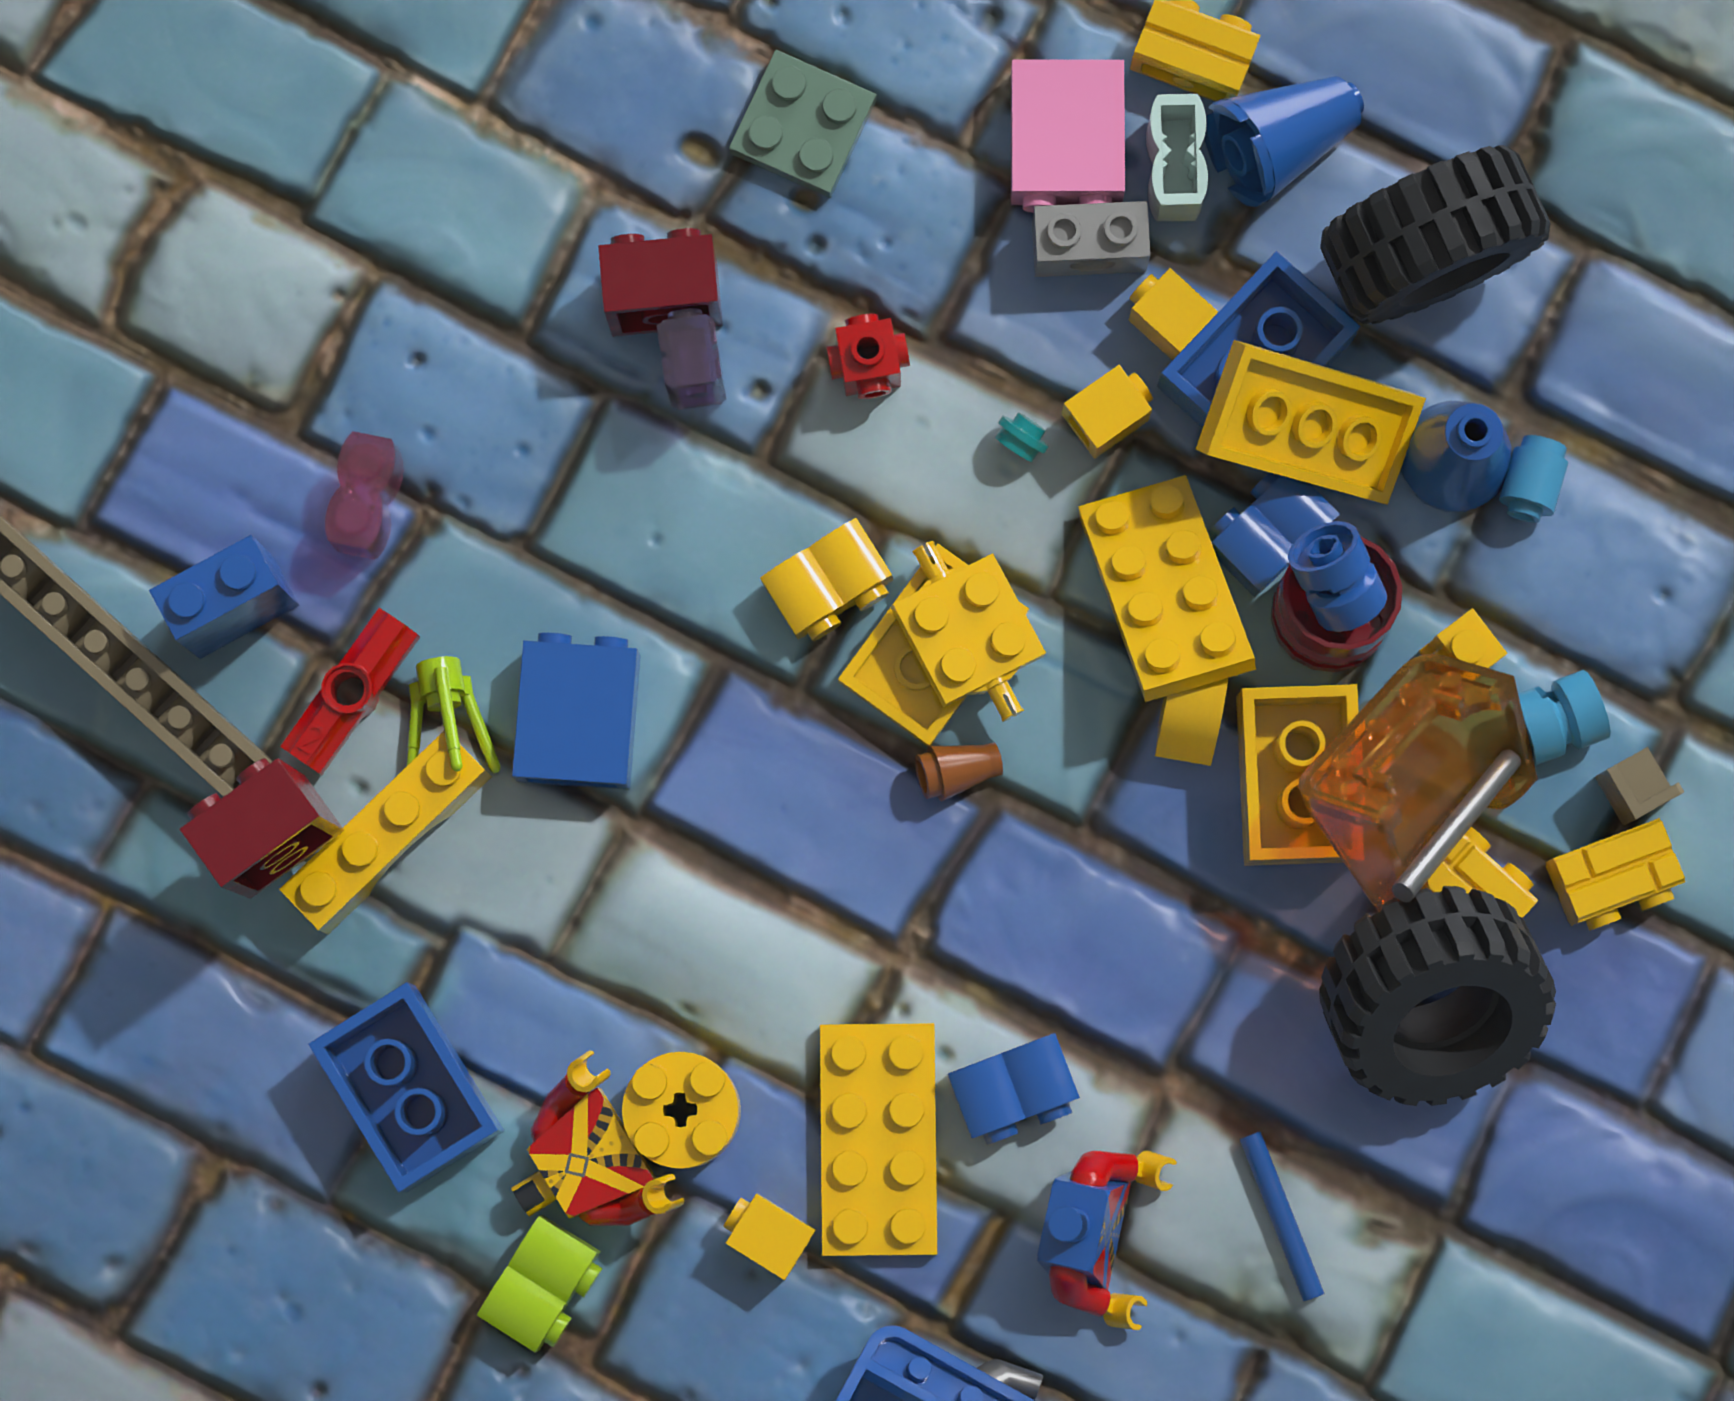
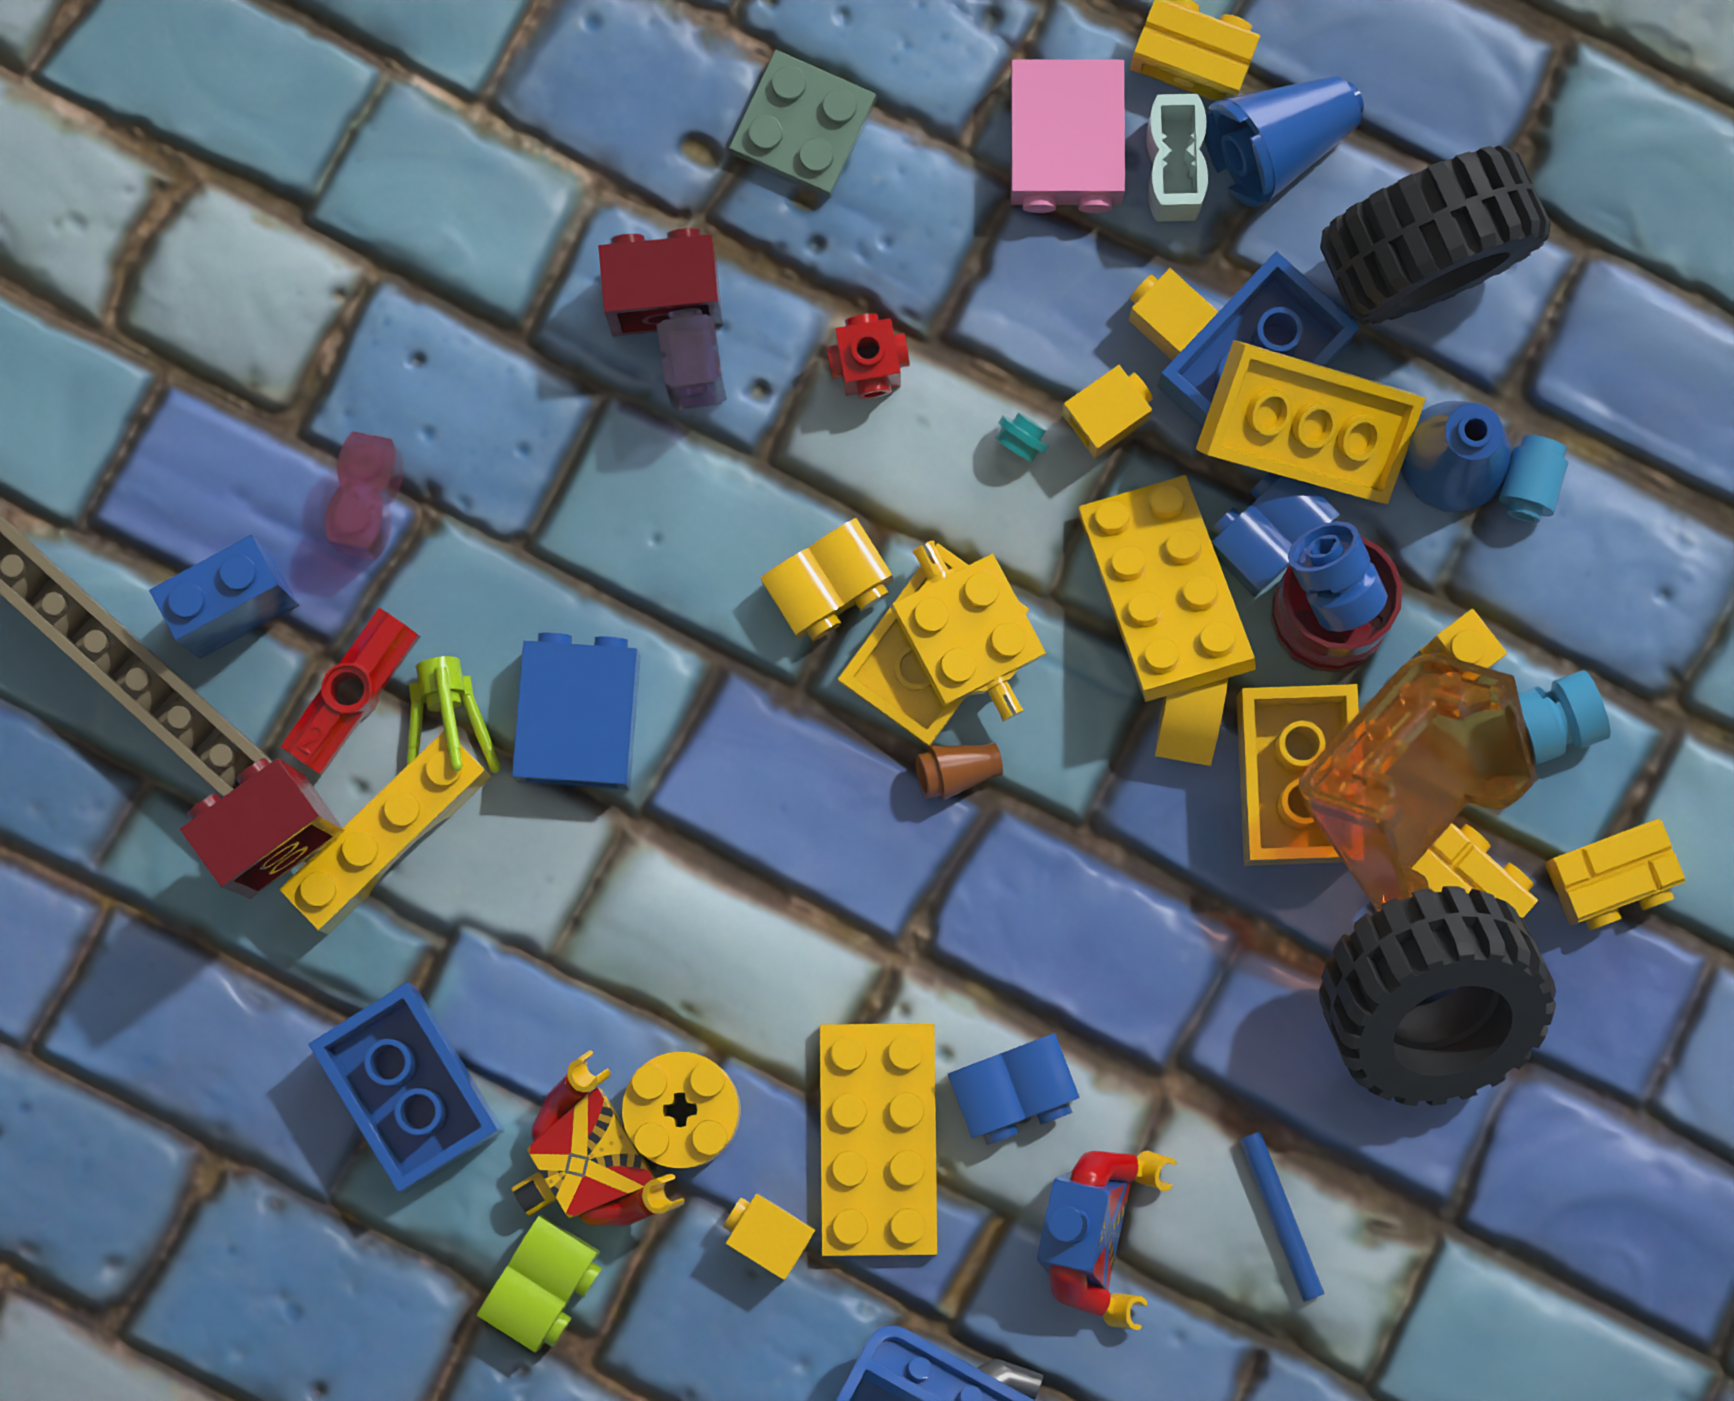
light grey brick [1032,201,1150,277] -> none
flat silver bar [1392,750,1521,902] -> none
dark tan panel [1595,747,1684,826] -> none

